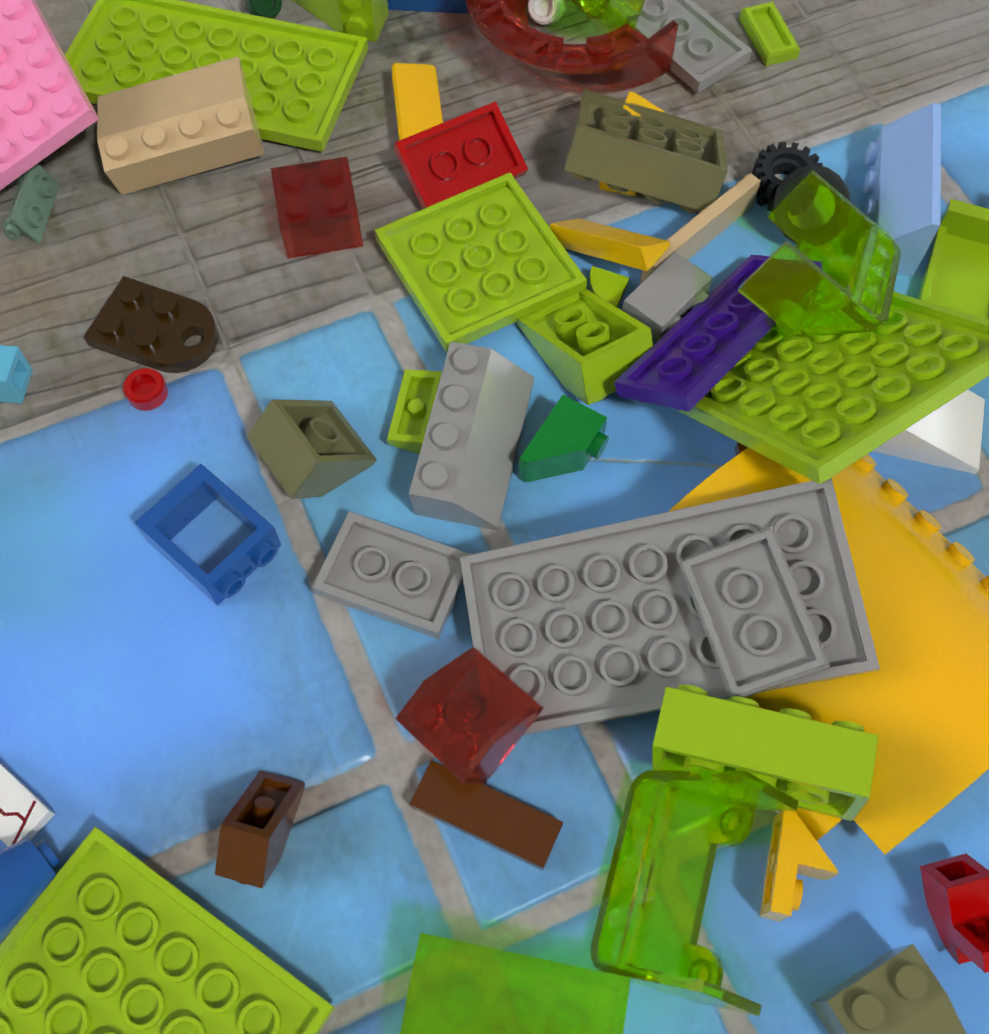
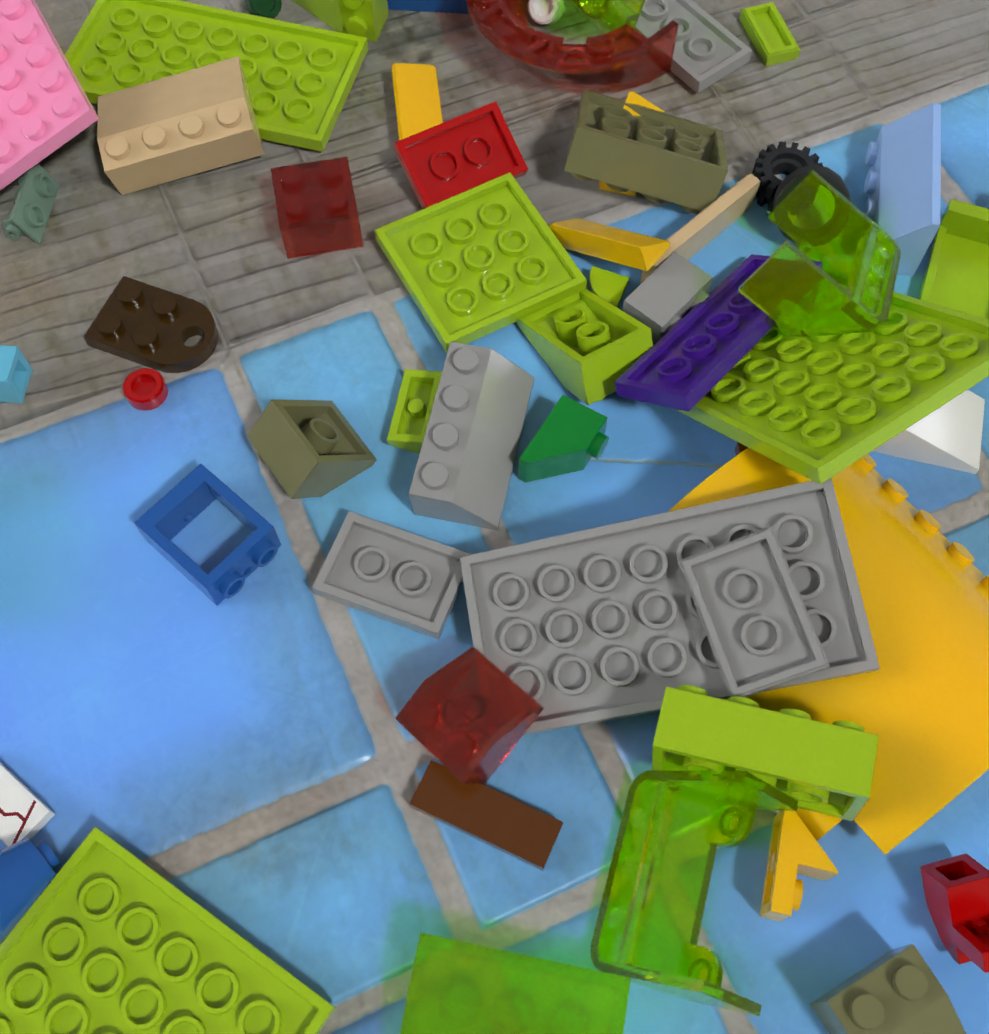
reddish brown slope [215,770,305,889] -> none

